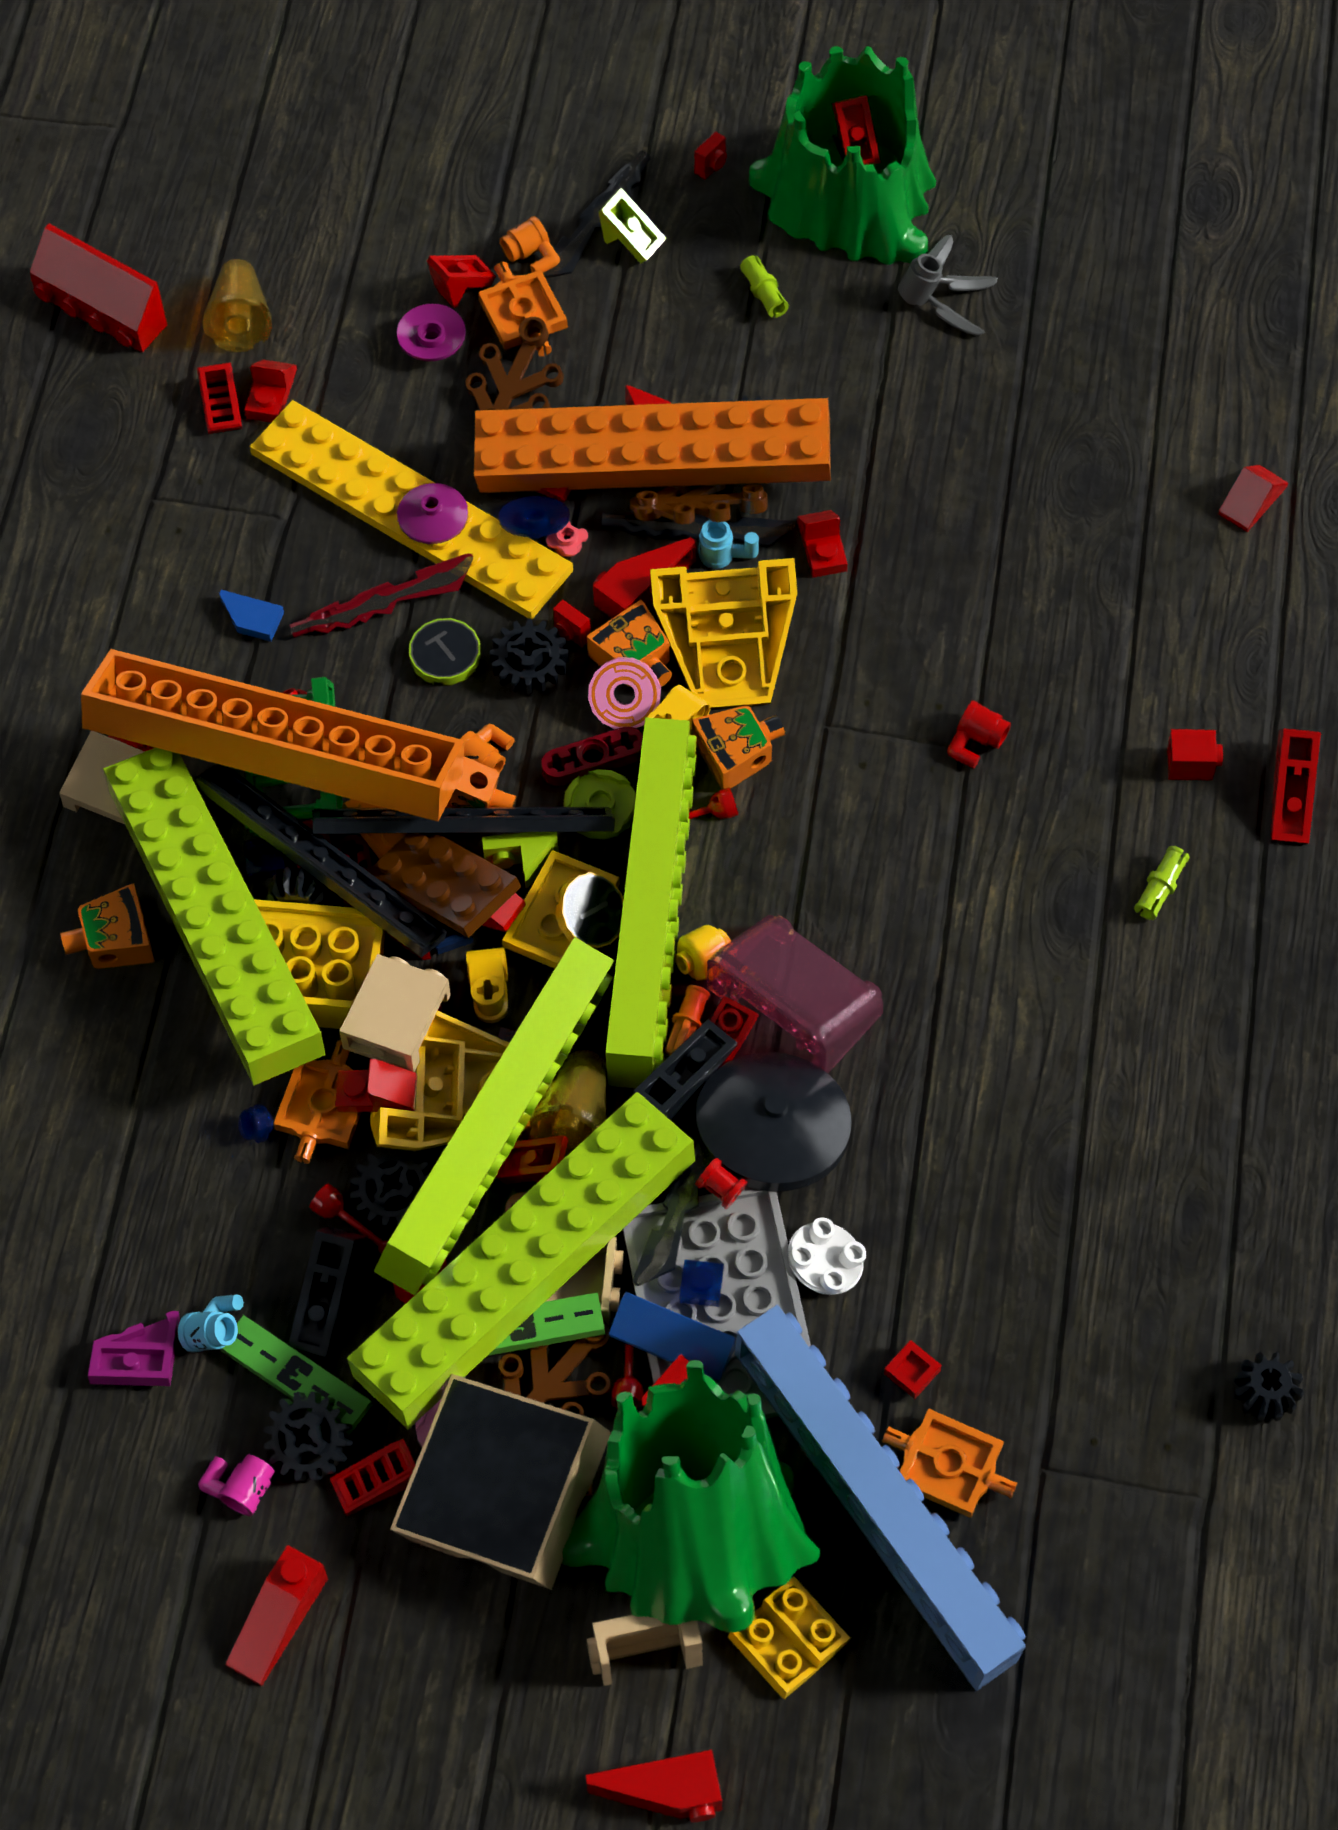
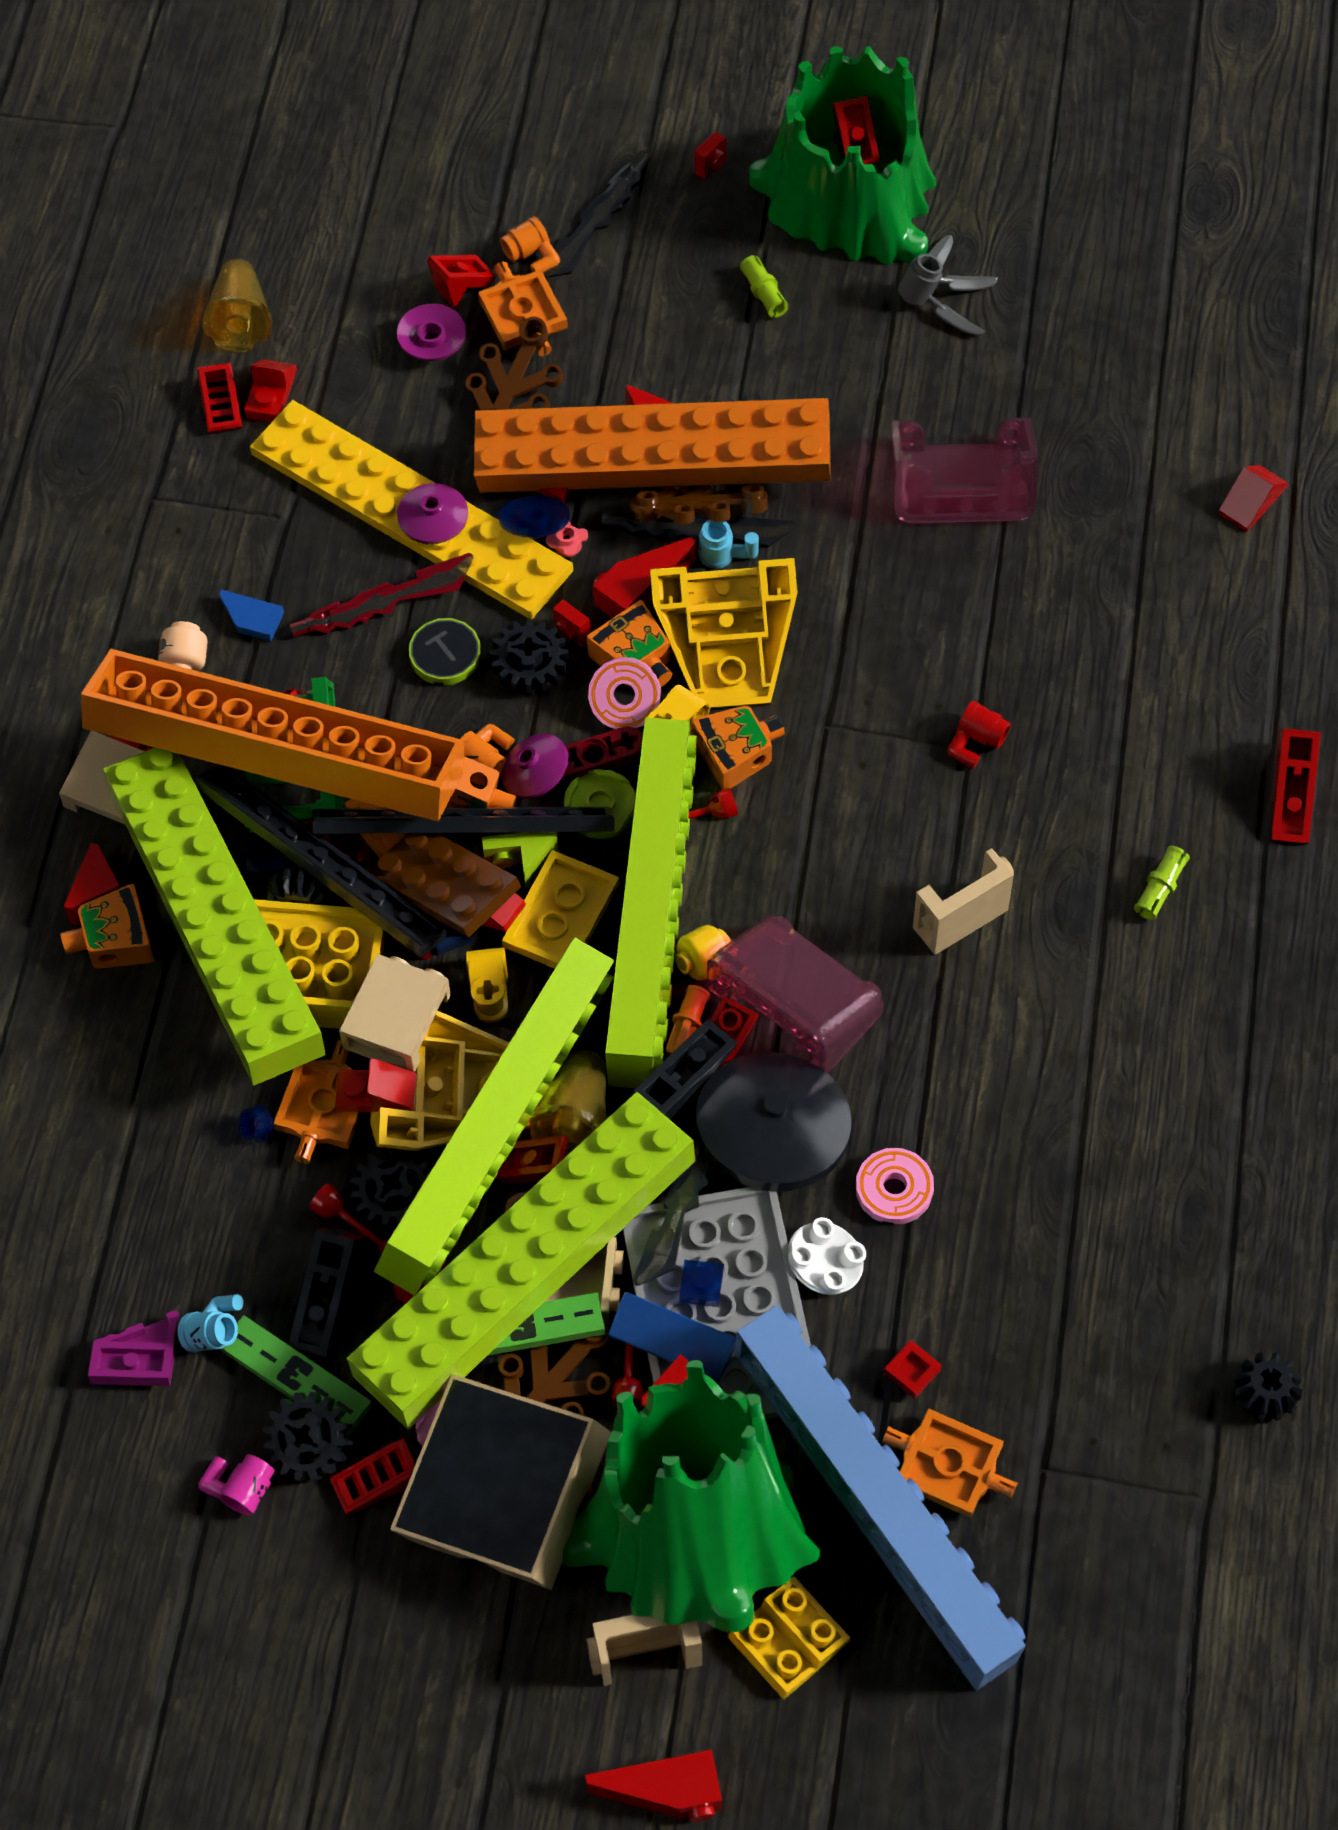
red slope [30,223,167,353] -> none
red slope [226,1545,328,1686] -> none
black tile [555,872,624,949] -> none
slope [599,188,666,264] -> none
red bush [695,1158,748,1210] -> none
red slope [797,510,848,578] -> none
red brick [1167,729,1223,780] -> none
none -> red slope [64,843,120,926]
none -> light nougat head [158,621,208,671]
none -> magenta dish [501,734,569,799]
none -> bright pink tile [856,1148,934,1225]
none -> clear pink windscreen [890,418,1039,523]
none -> tan panel [913,848,1014,955]

